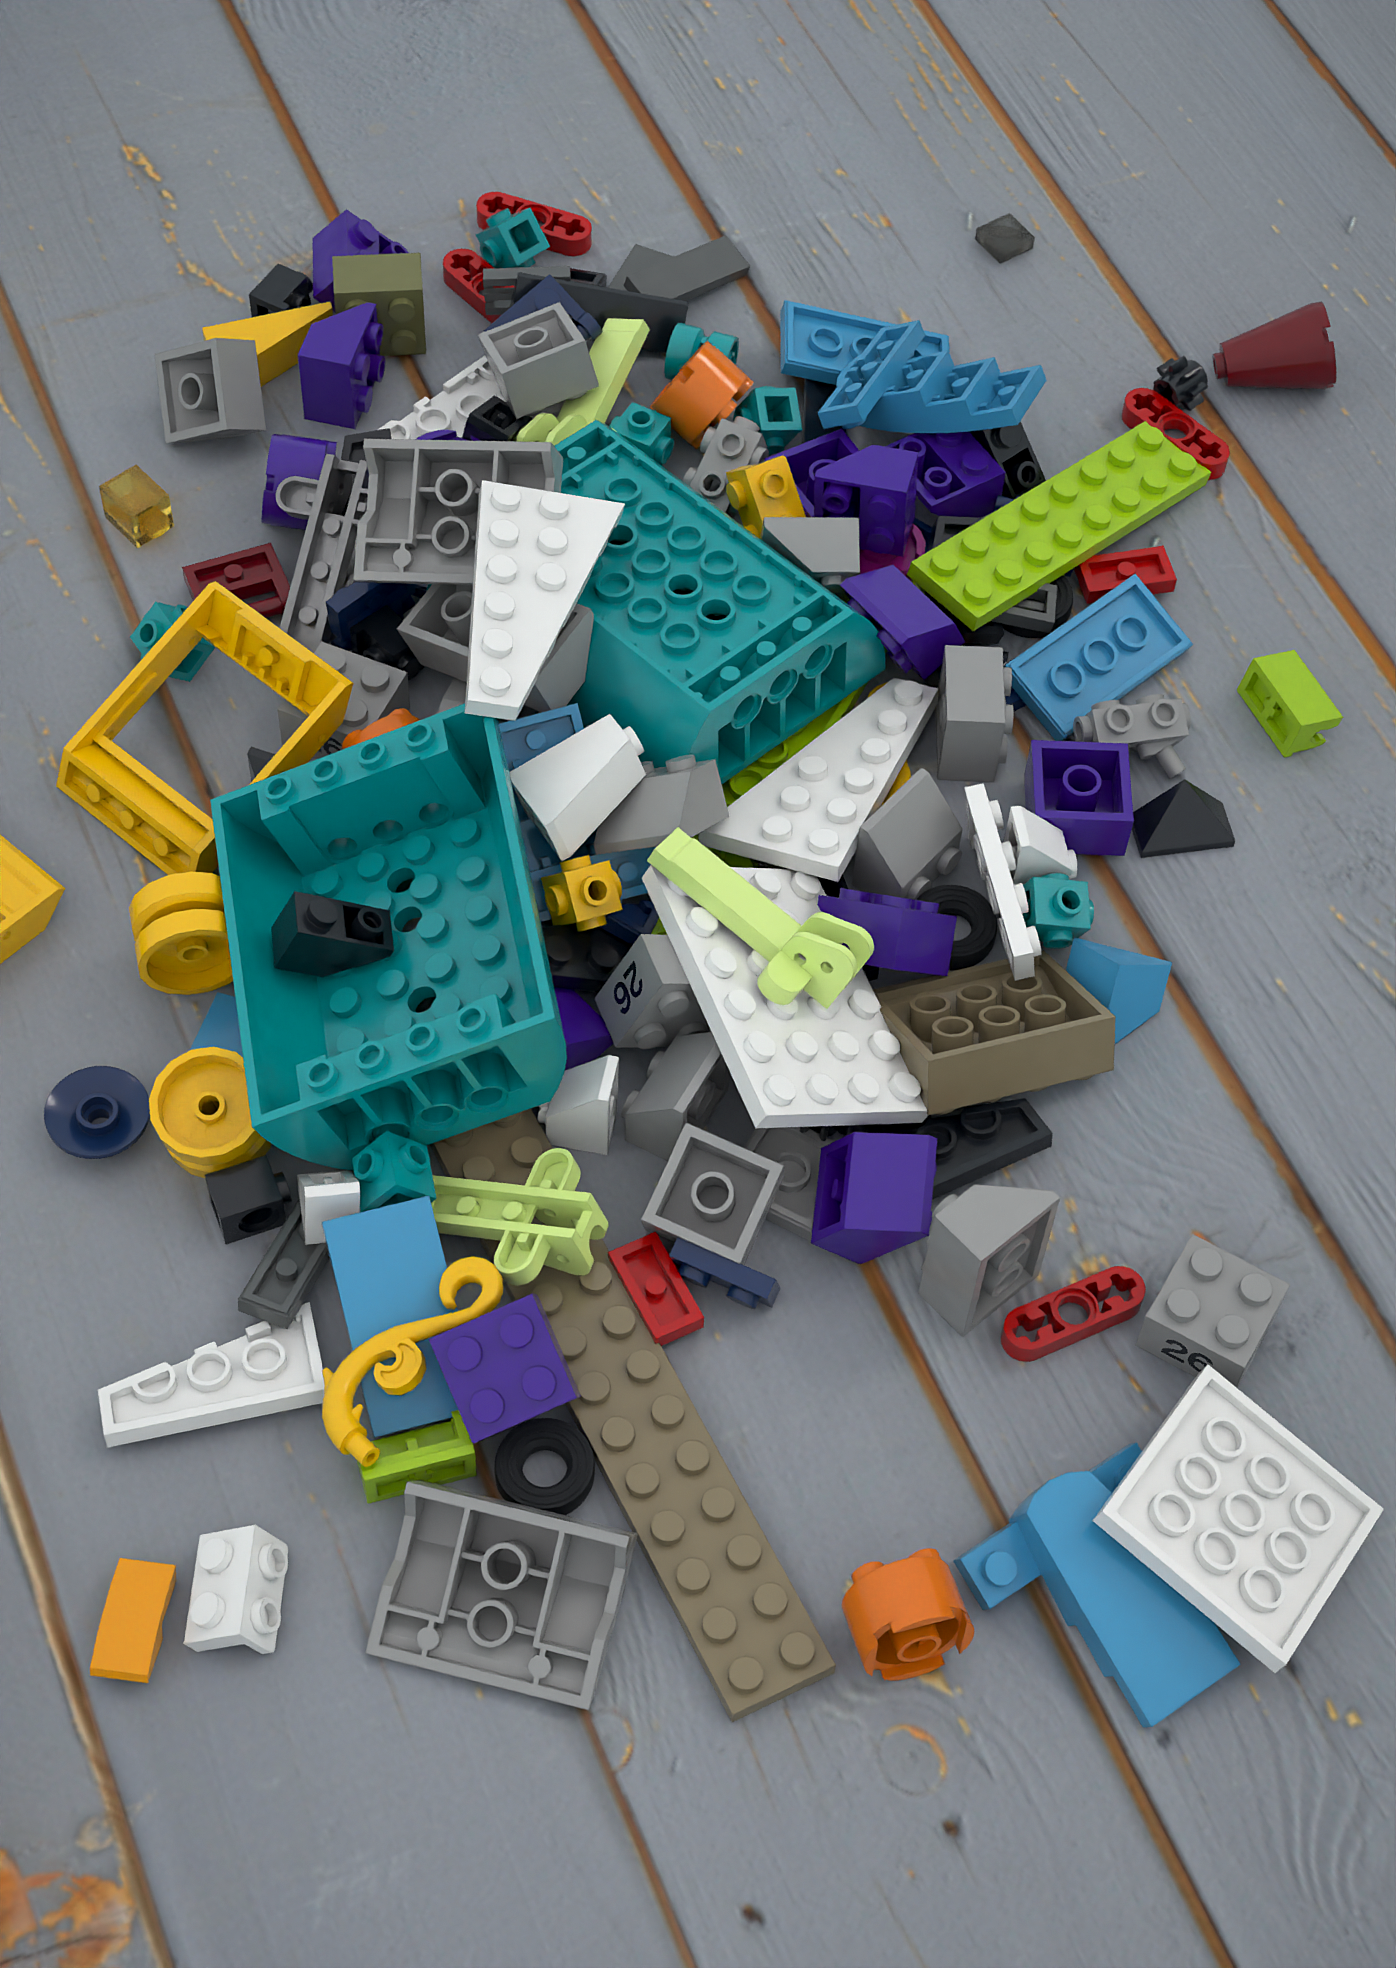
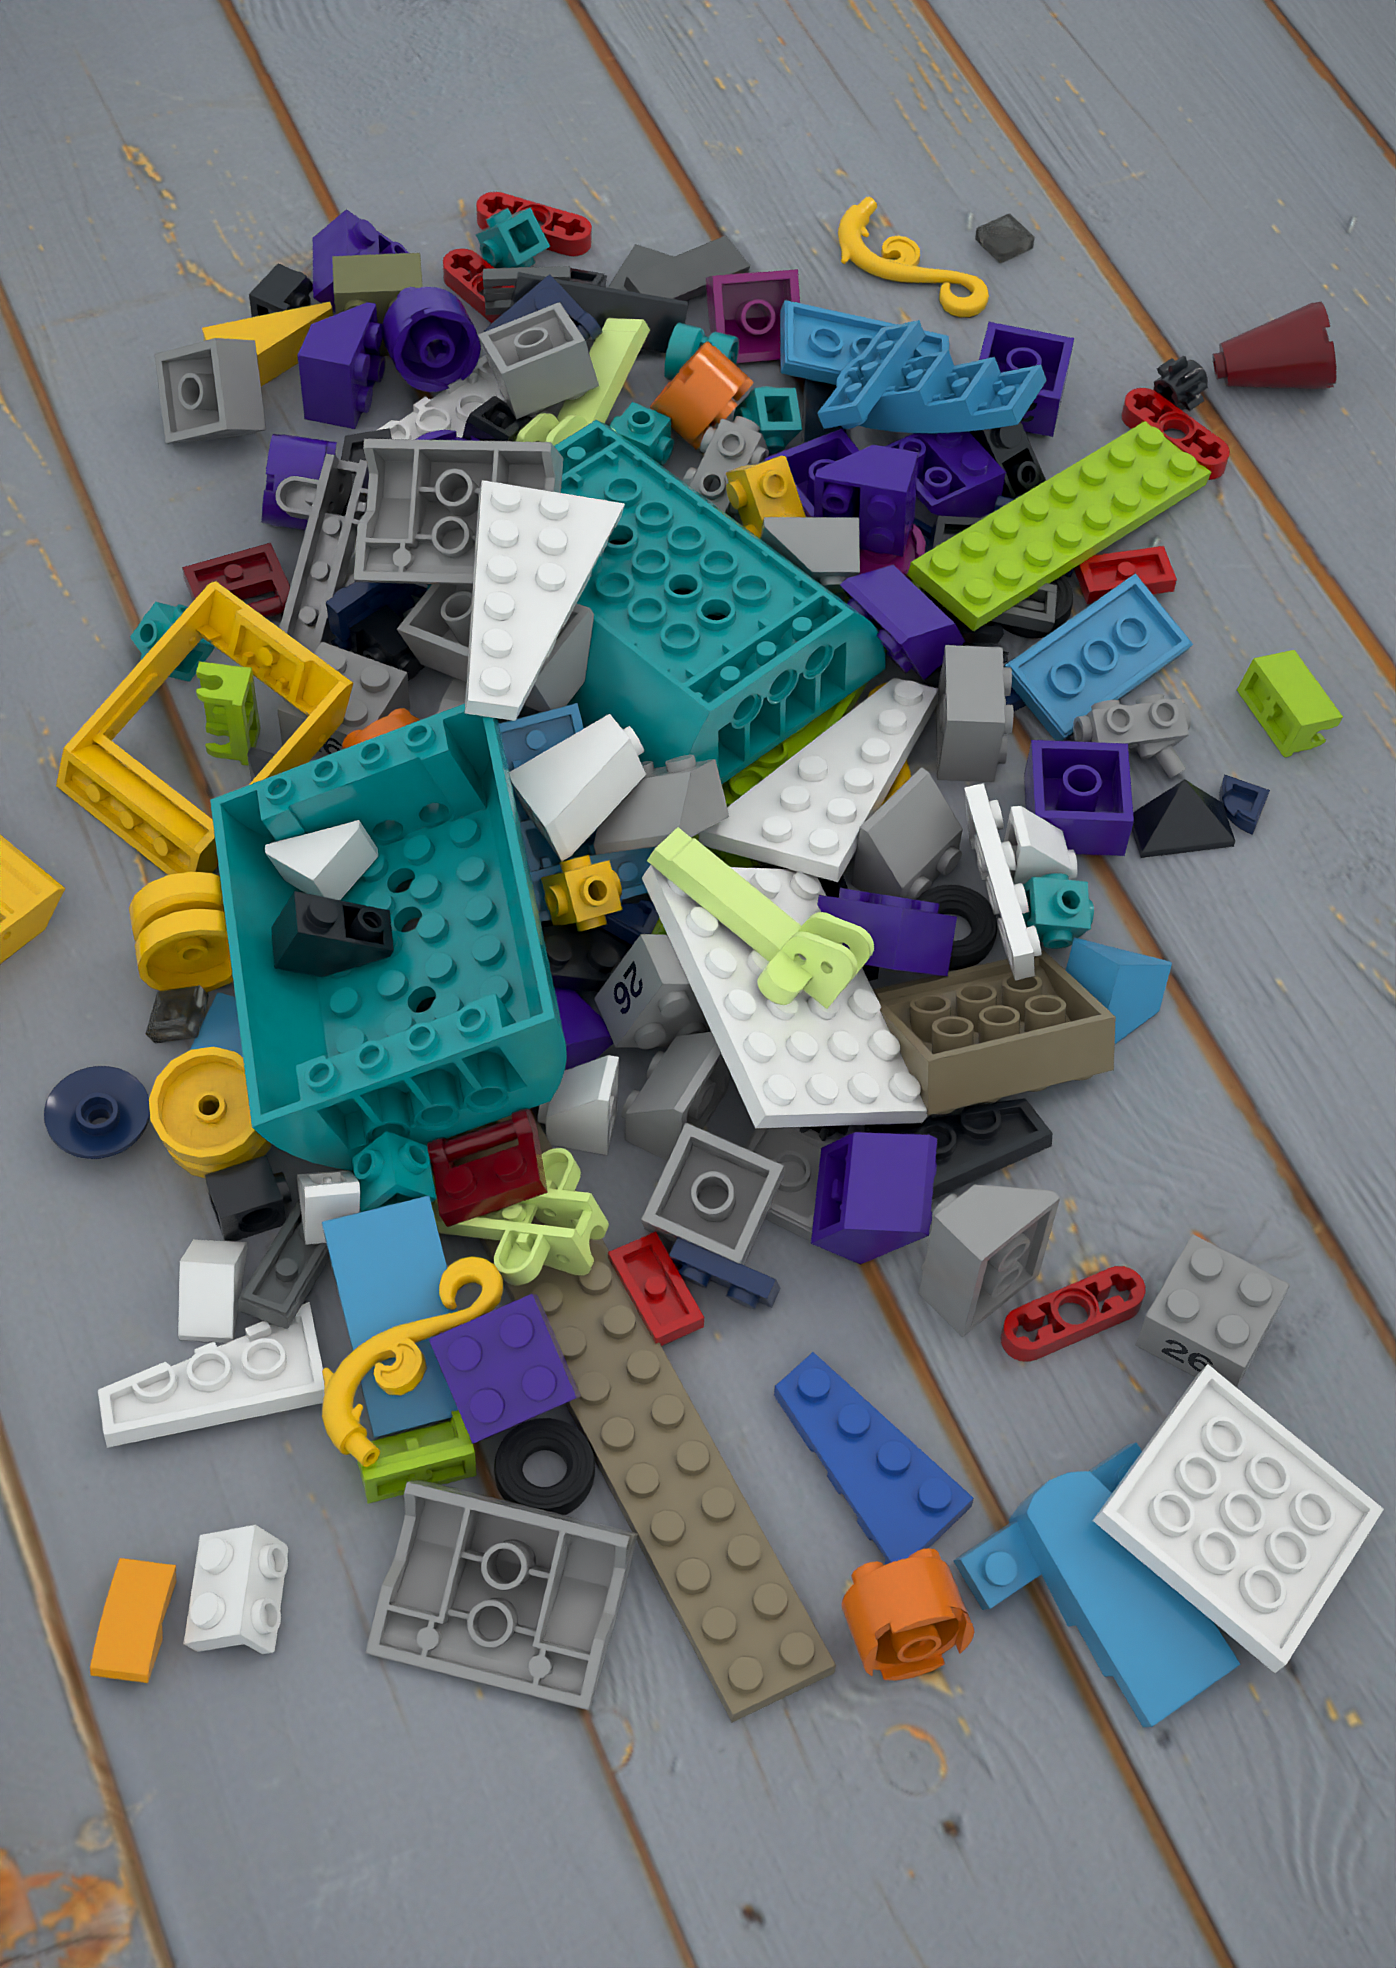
clear yellow brick [99,464,174,548] -> none
none -> clear smoke tile [145,985,209,1044]
none -> white slope [178,1239,248,1343]
none -> lime hinge [196,661,261,766]
none -> white slope [265,820,378,900]
none -> dark purple brick [383,287,481,392]
none -> dark red plate [427,1108,548,1227]
none -> magenta slope [706,269,800,363]
none -> blue wing [774,1352,974,1565]
none -> yellow plant [838,197,989,318]
none -> dark purple brick [979,322,1074,437]
none -> dark blue tile [1219,774,1270,835]

